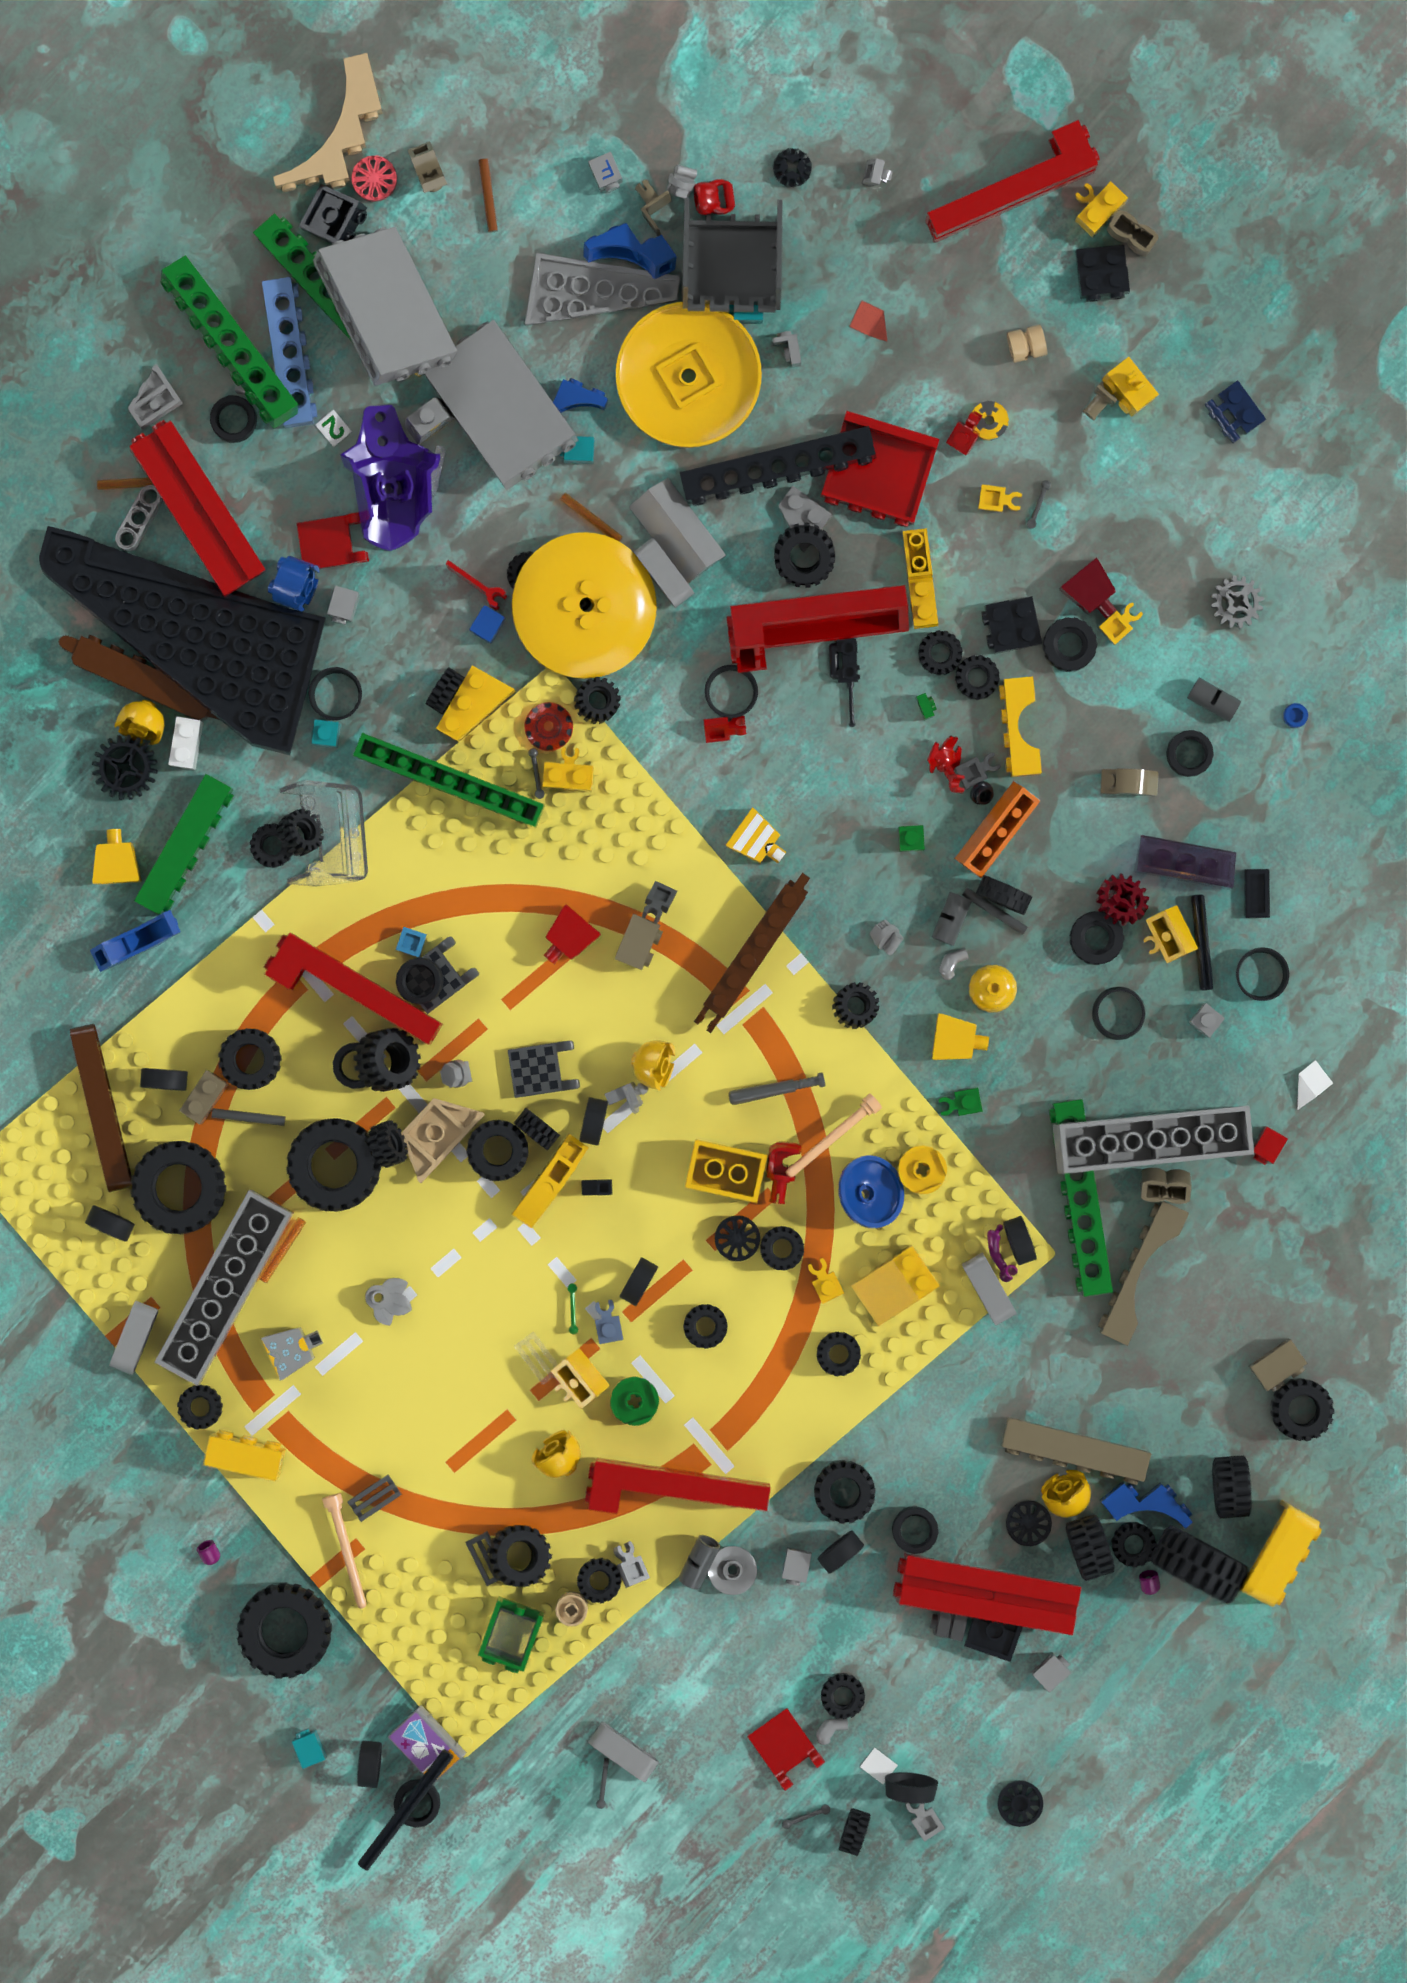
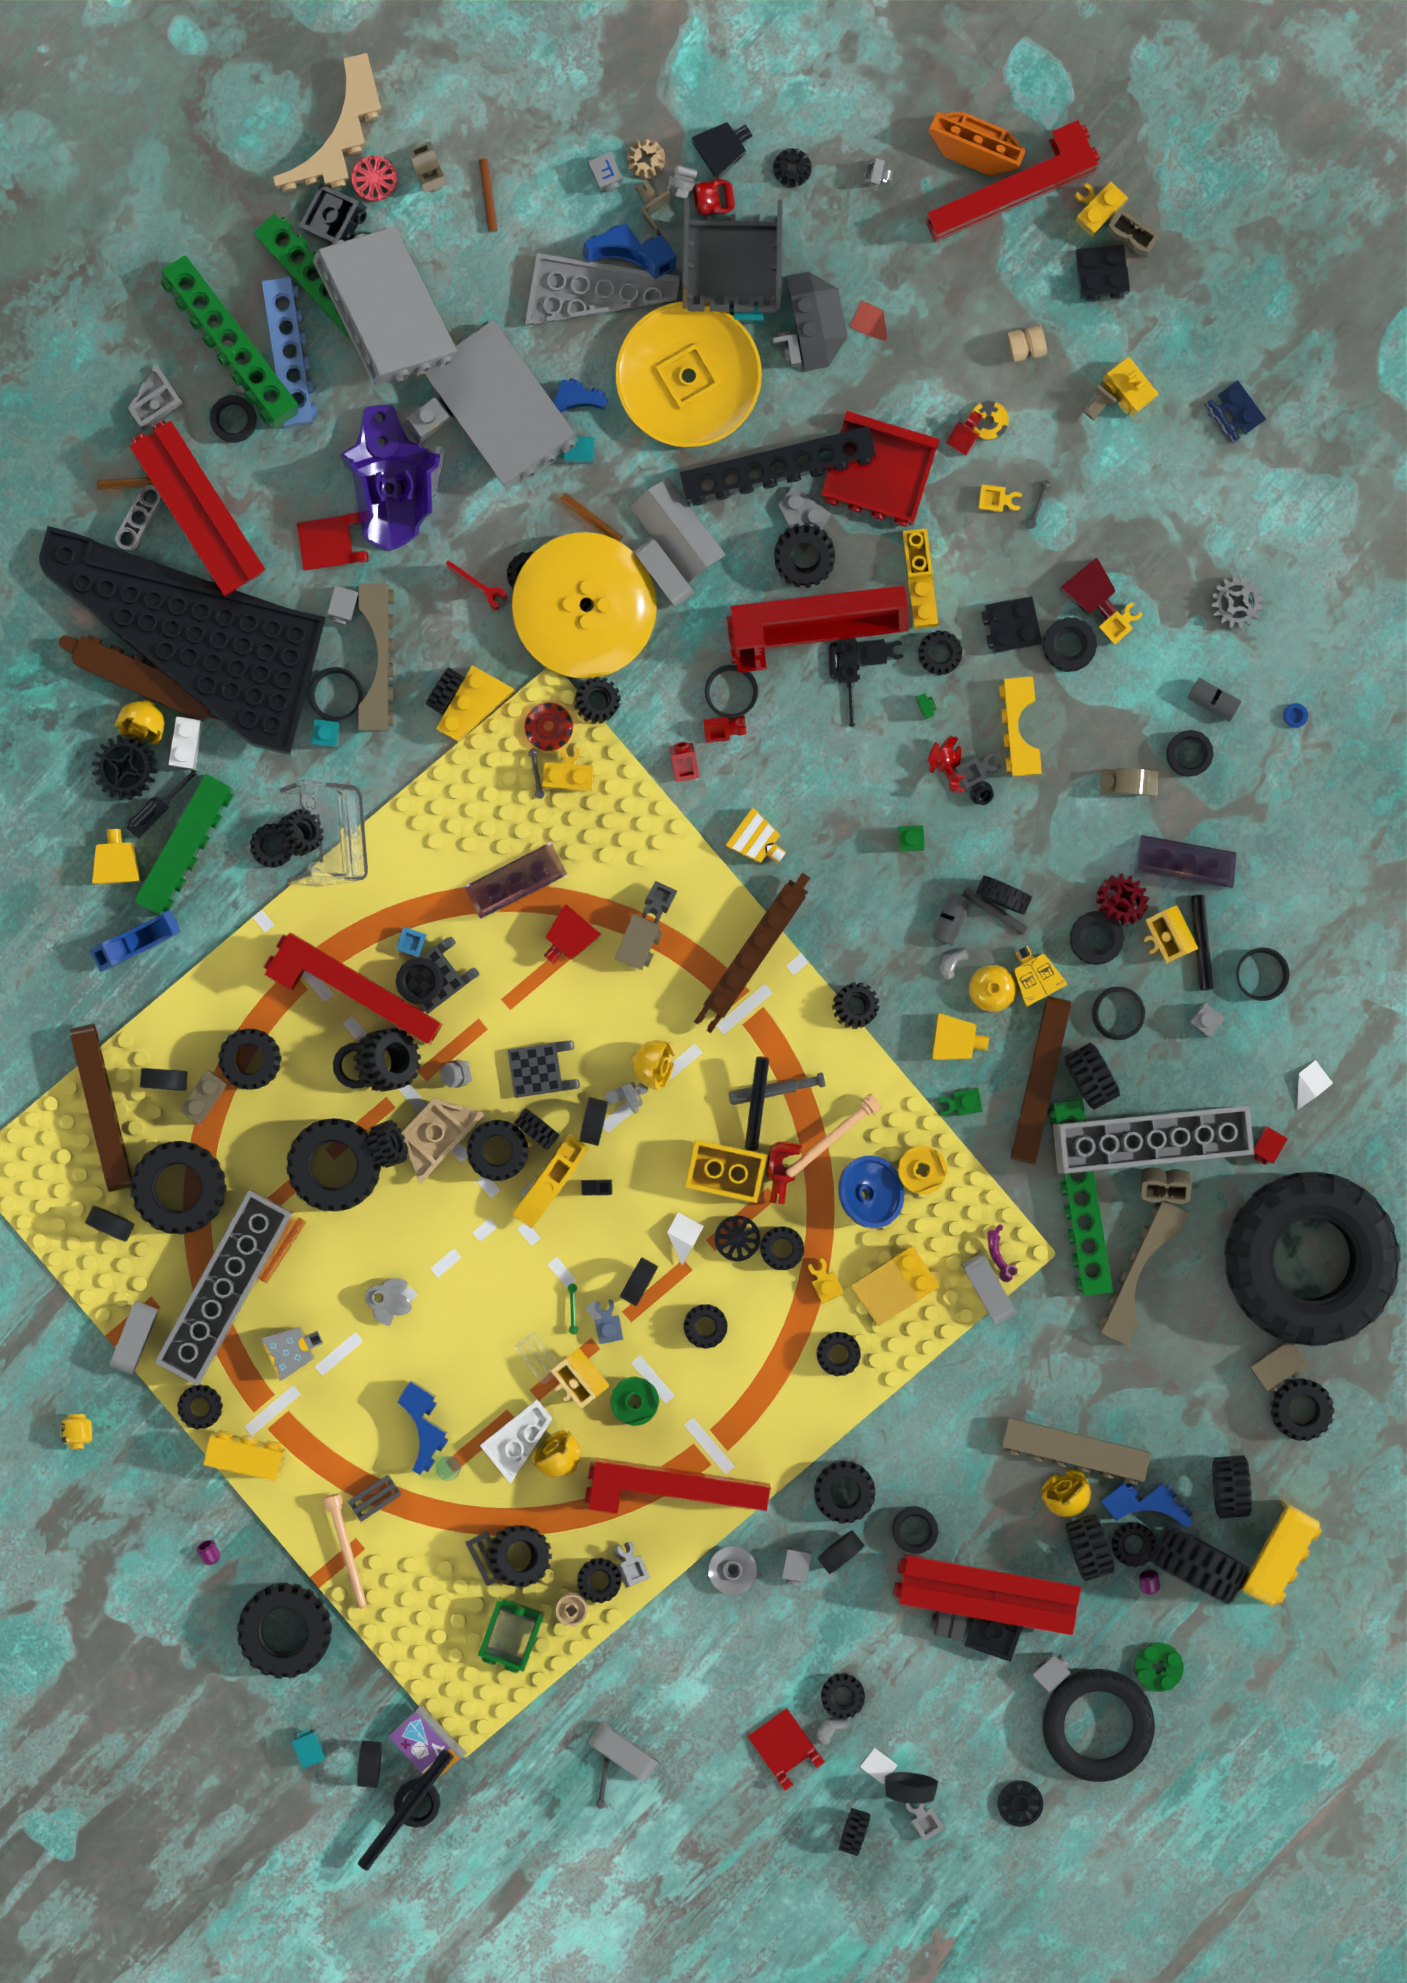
dark grey bar [212,1108,286,1126] -> none
blue brick [268,556,319,612] -> none
white sticker [315,409,352,447] -> none
green brick [353,733,545,828] -> none
blue panel [469,605,506,644] -> none
dark grey pin [678,1535,720,1589] -> none
dark grey hinge [782,1804,830,1829] -> none
light grey piece [870,920,904,955] -> none
orange brick [954,781,1040,878] -> none
black tyre [955,655,1000,700] -> none
black tyre [1003,1216,1037,1265] -> none
black wheel [1006,1500,1052,1547] -> none
black tile [1244,869,1270,918] -> none
none -> yellow head [60,1414,92,1450]
none -> black piece [126,770,197,838]
none -> dark tan arch [358,584,394,731]
none -> blue arch [397,1380,448,1475]
none -> clear light blue tile [436,1456,461,1481]
none -> slope [465,842,568,920]
none -> white wing [480,1399,553,1484]
none -> tan gear [627,139,666,179]
none -> white sticker [667,1212,704,1265]
none -> red bracket [669,742,700,782]
none -> black torso [692,122,753,179]
none -> black axle [745,1056,769,1151]
none -> dark grey wedge [785,272,848,372]
none -> black plate [860,639,903,666]
none -> orange wedge [928,112,1026,176]
none -> reddish brown beam [1011,996,1071,1165]
none -> yellow torso [1013,945,1068,1007]
none -> black tyre [1042,1669,1155,1782]
none -> black tyre [1065,1042,1120,1110]
none -> green plate [1134,1642,1184,1692]
none -> black tyre [1224,1172,1401,1346]

